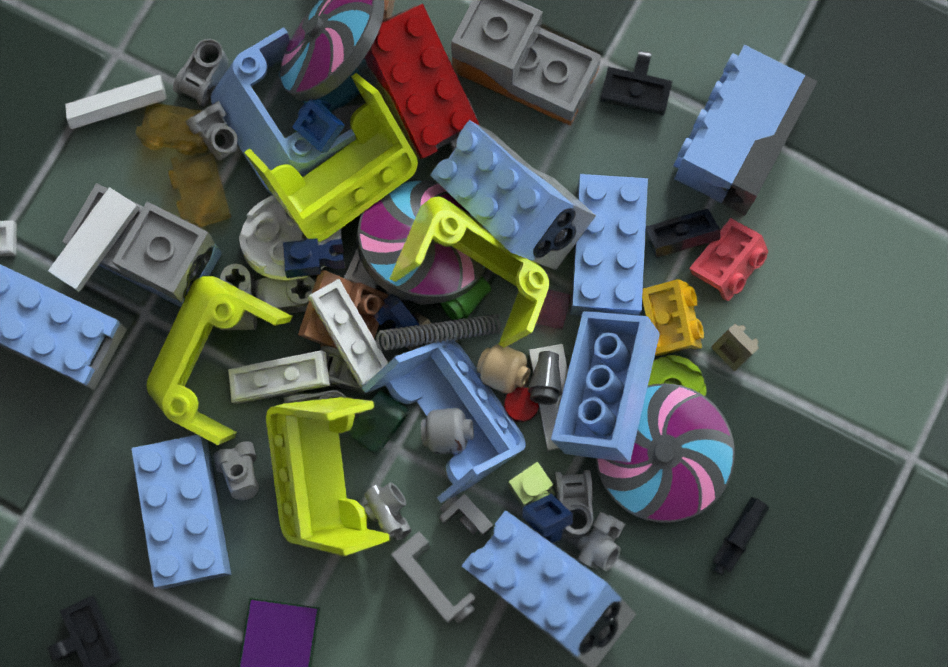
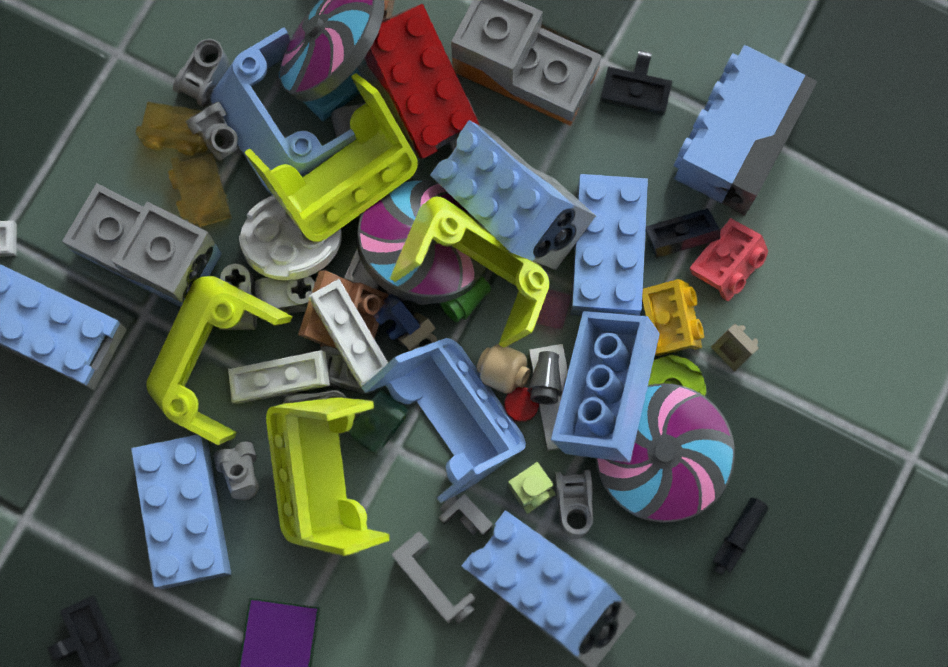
white tile [48,187,140,292] -> none
white tile [66,75,167,129] -> none
dark blue plate [283,238,345,278] -> none
blue bracket [292,99,345,153] -> none
light grey plate [364,482,412,540] -> none
light grey piece [376,314,501,351] -> none
light grey head [421,408,474,455] -> none
dark blue tile [523,494,573,543] -> none
light grey plate [578,512,625,571] -> none

